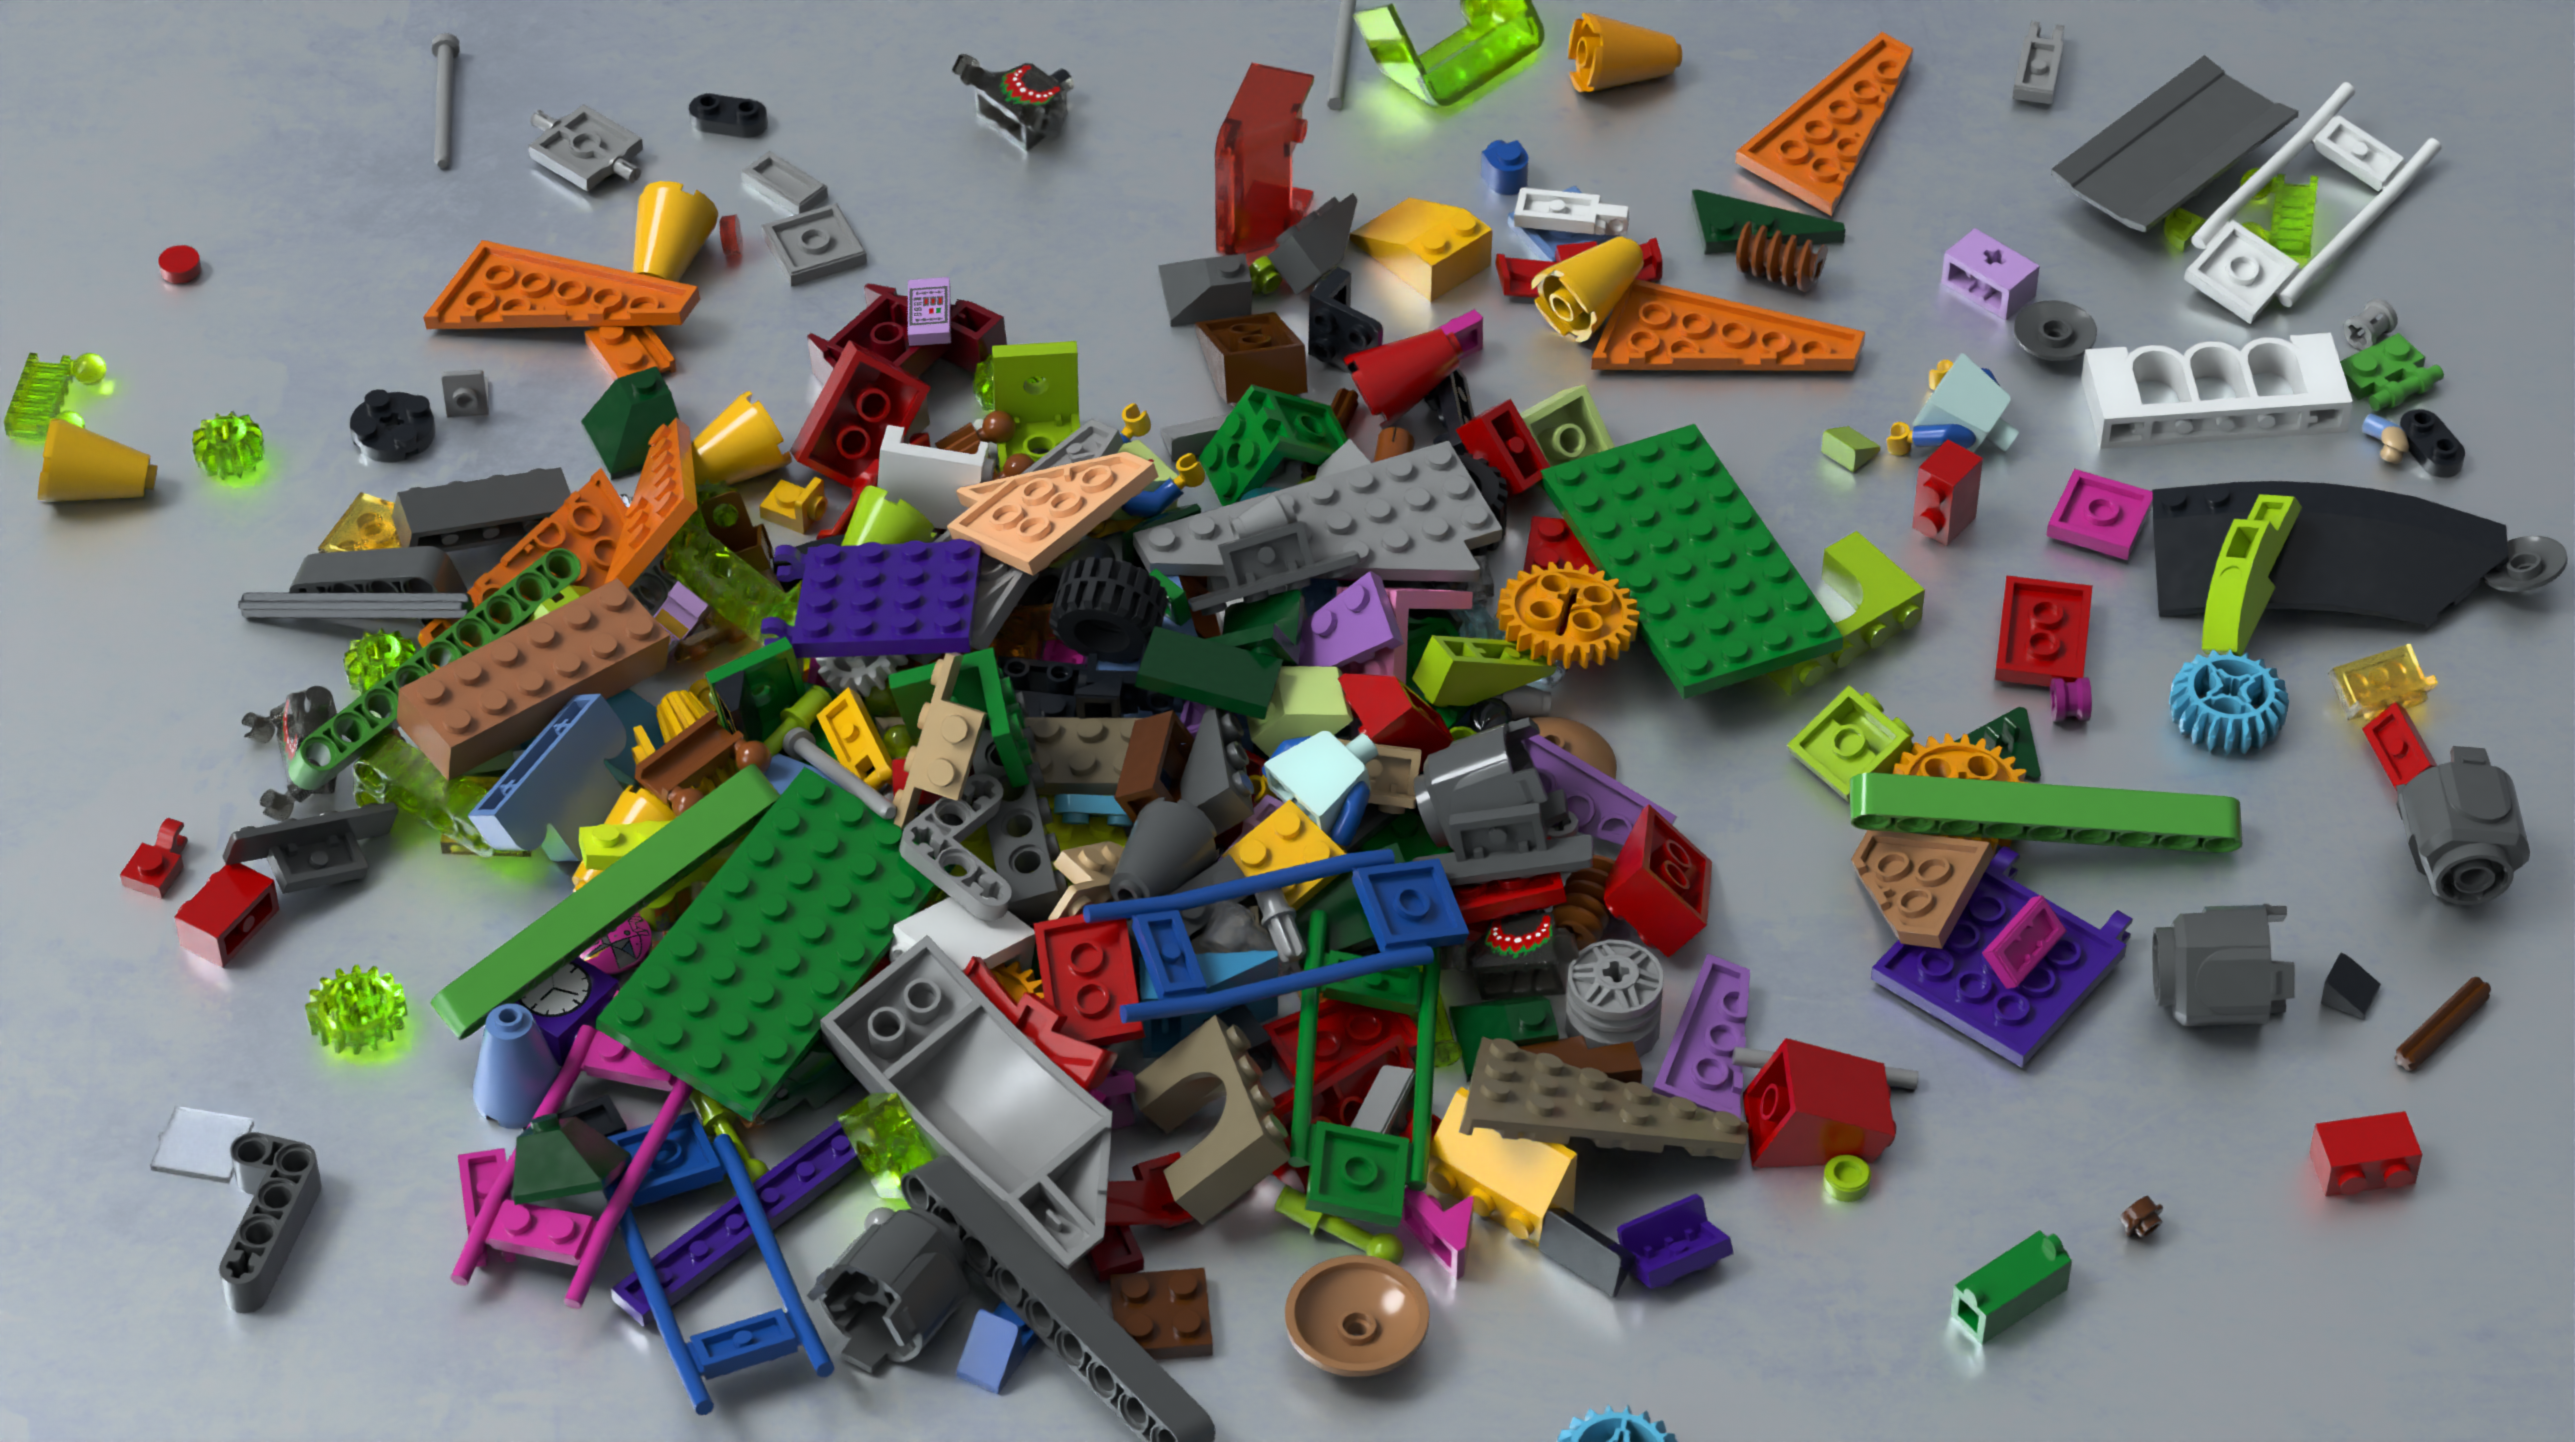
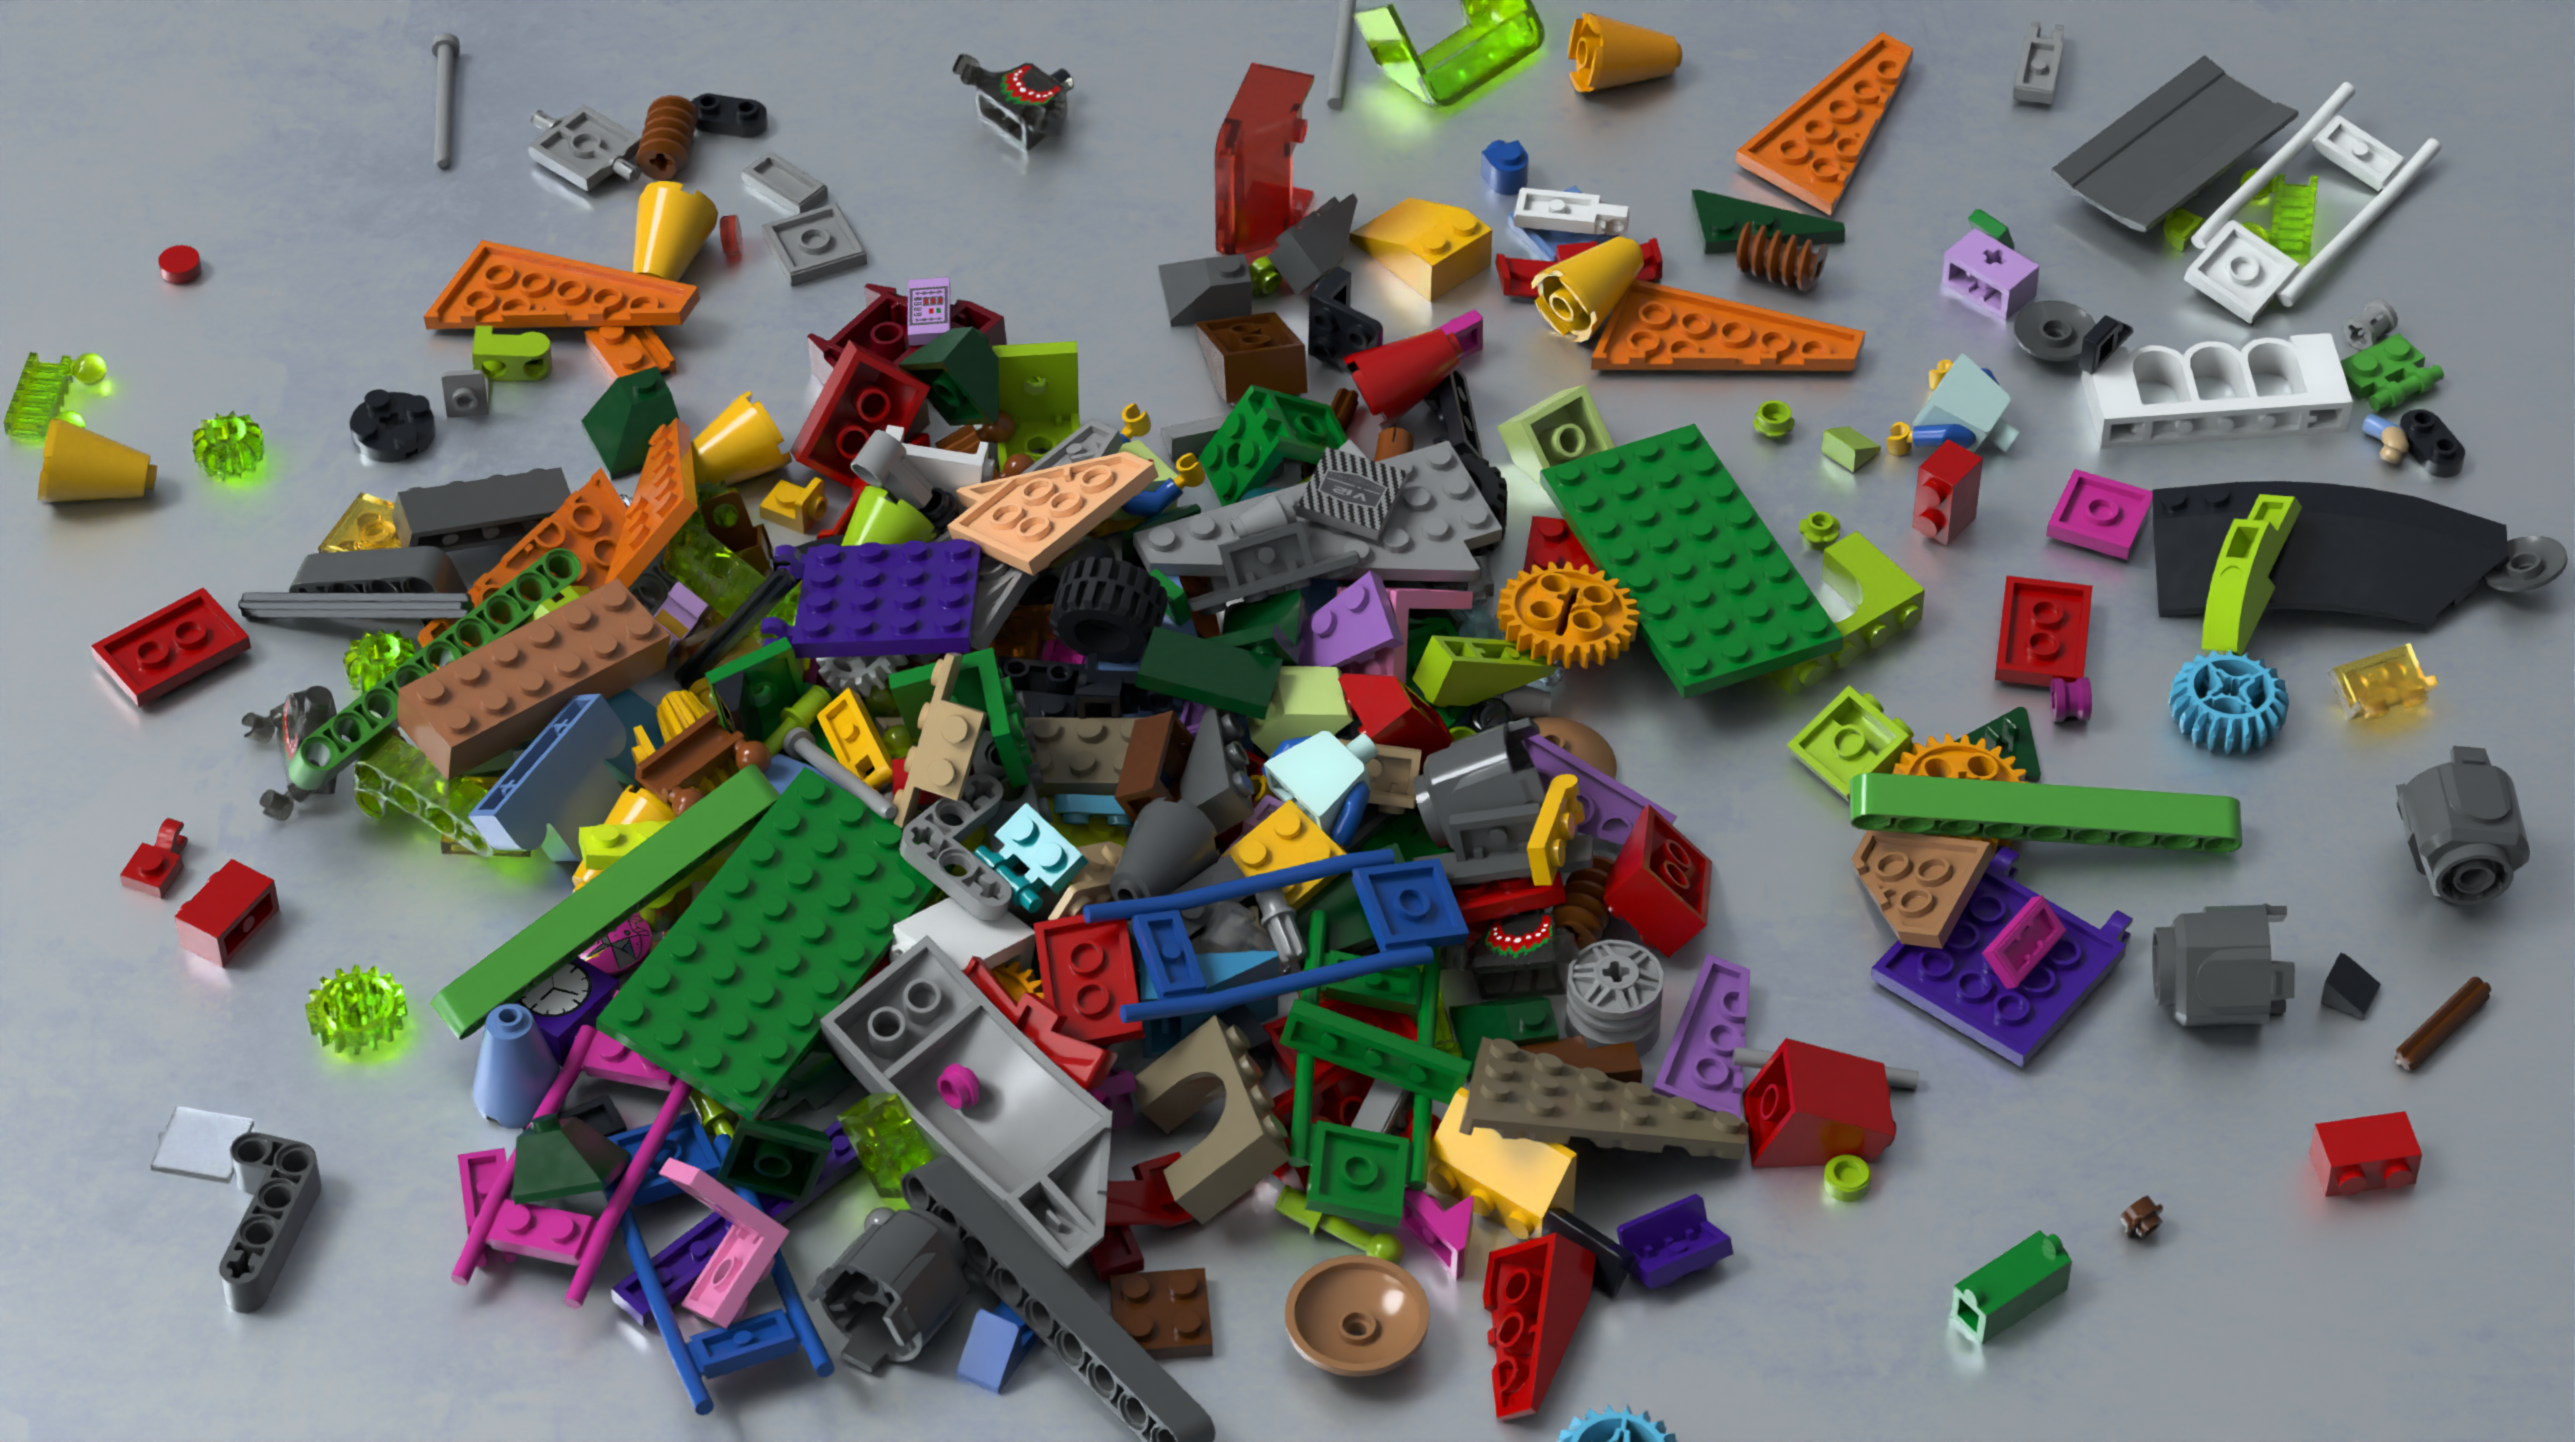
dark grey bracket [222,802,399,894] -> none
red brick [1456,399,1550,498] -> none
red plate [2362,702,2437,791] -> none
none -> red plate [91,587,251,707]
none -> lime leg [472,325,553,381]
none -> dark orange piece [636,95,699,181]
none -> bright pink bracket [659,1157,790,1329]
none -> black axle [674,568,796,690]
none -> dark green slope [716,1119,832,1204]
none -> light grey piece [850,430,933,510]
none -> dark green slope [899,327,999,426]
none -> black plate [918,488,959,532]
none -> dark pink plate [937,1063,980,1110]
none -> plate [973,803,1089,913]
none -> green fence [1279,999,1472,1105]
none -> tile [1296,447,1408,541]
none -> red wedge [1483,1233,1596,1422]
none -> yellow plate [1526,774,1585,885]
none -> lime plate [1753,400,1795,439]
none -> lime plate [1799,511,1841,551]
none -> green tile [1968,208,2015,250]
none -> black tile [2079,315,2134,374]

